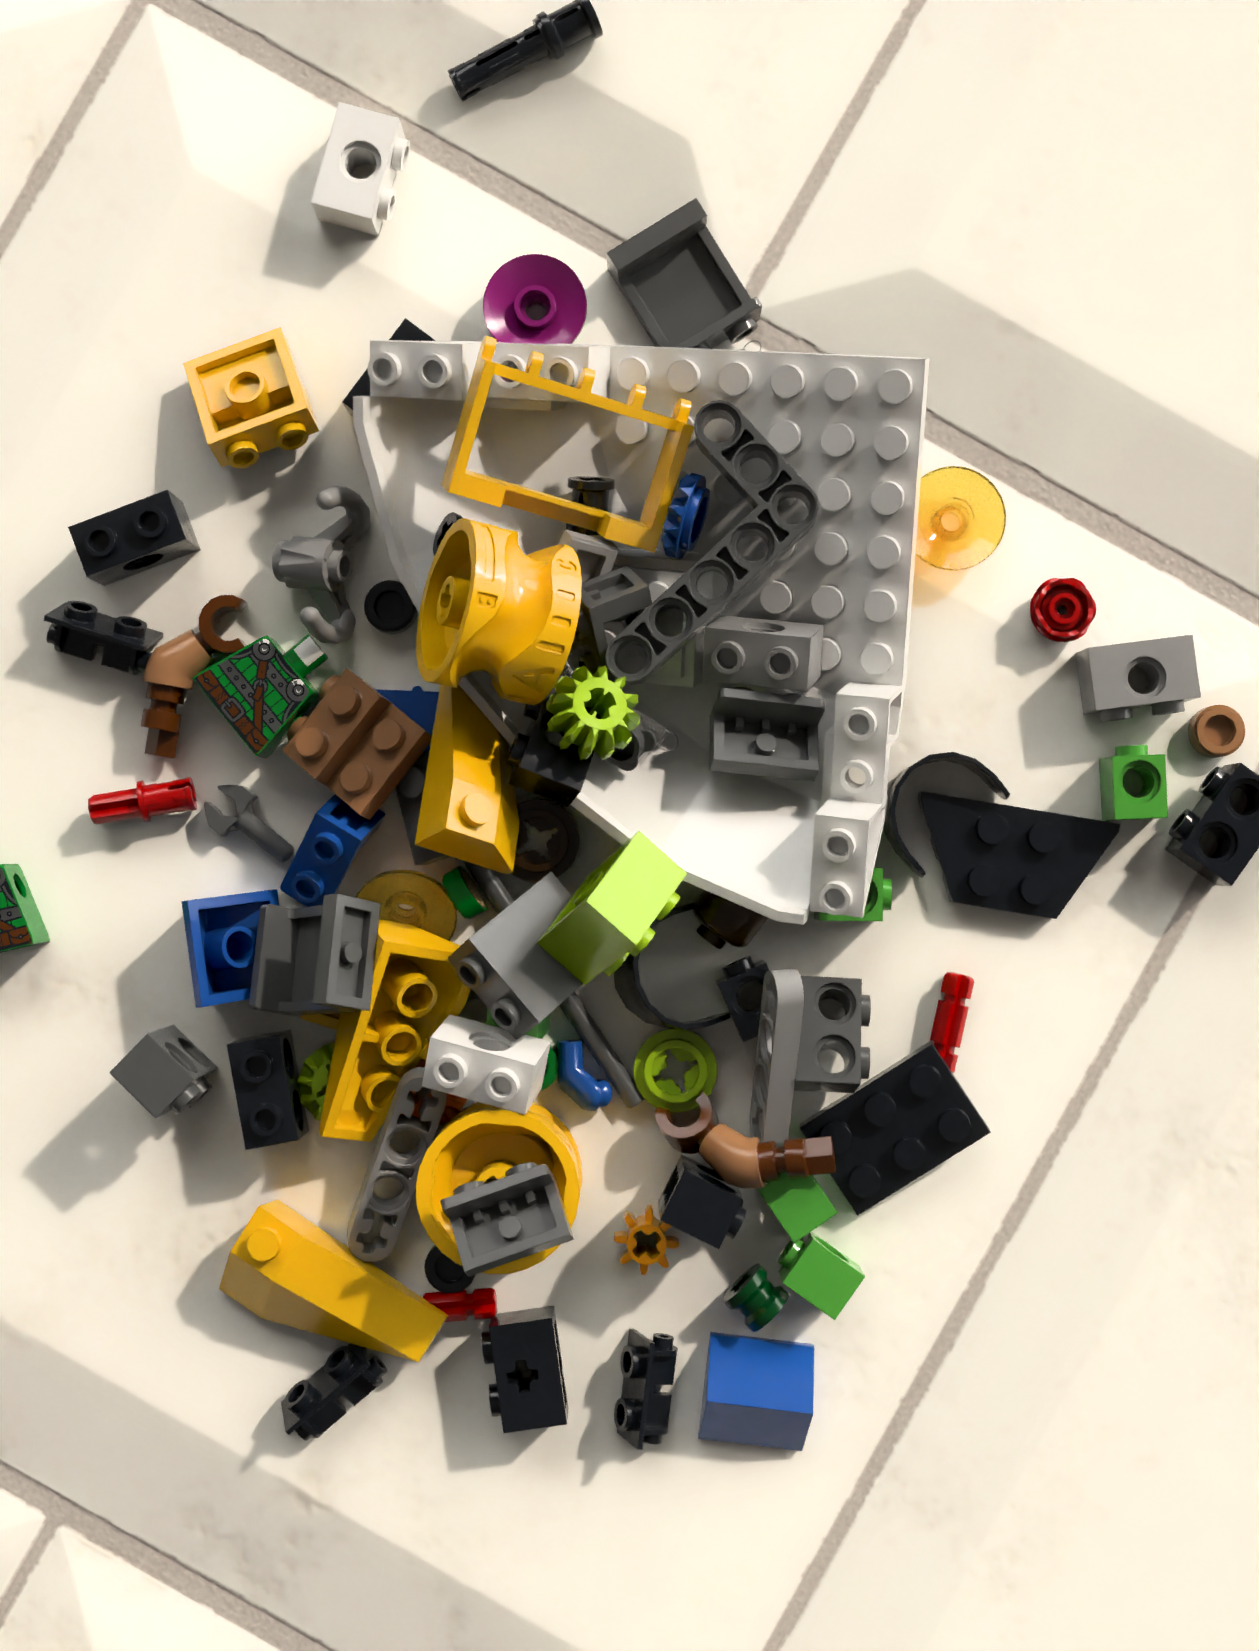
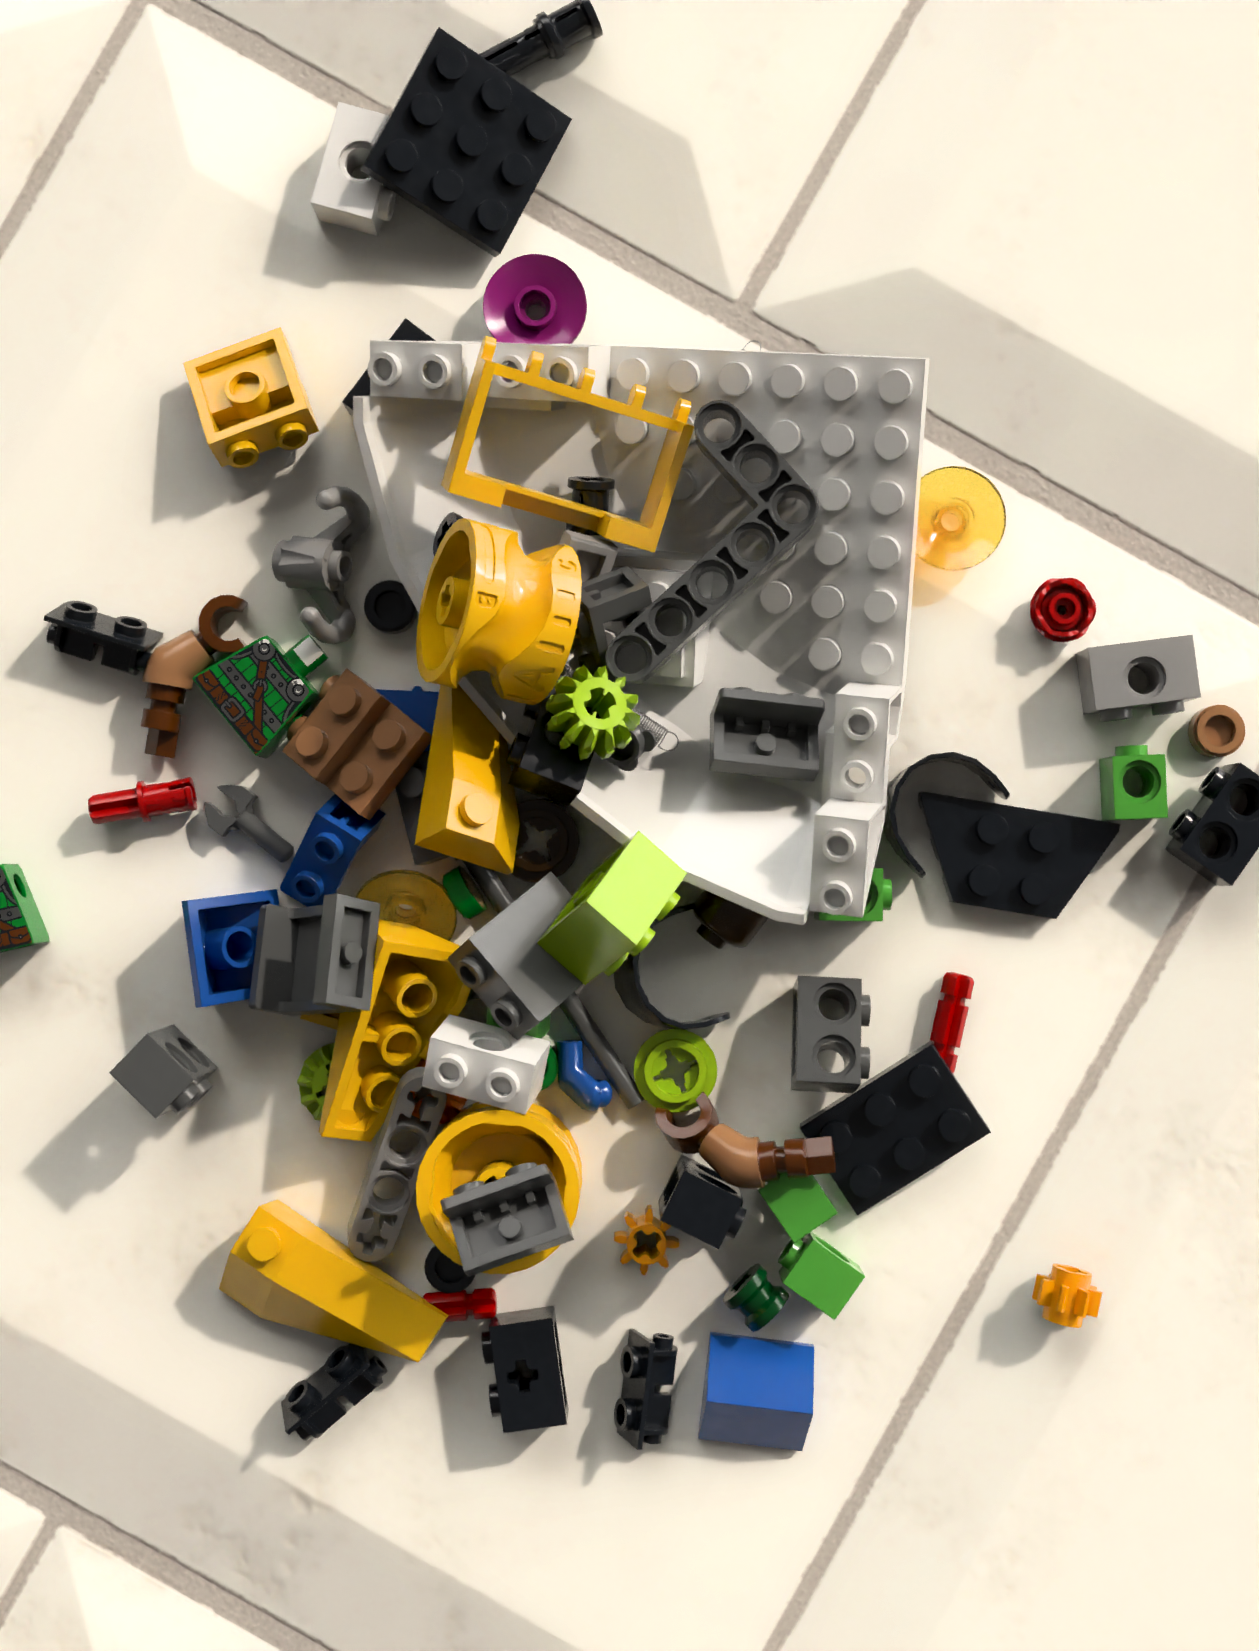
black brick [68,490,201,586] -> none
black brick [227,1029,309,1150] -> none
dark grey panel [607,198,762,349] -> none
blue gear [661,473,710,560] -> none
light grey brick [702,615,824,691] -> none
black brick [716,956,769,1042] -> none
light grey beam [750,969,804,1147] -> none
none -> black plate [360,27,572,257]
none -> light orange gear [1032,1264,1103,1328]

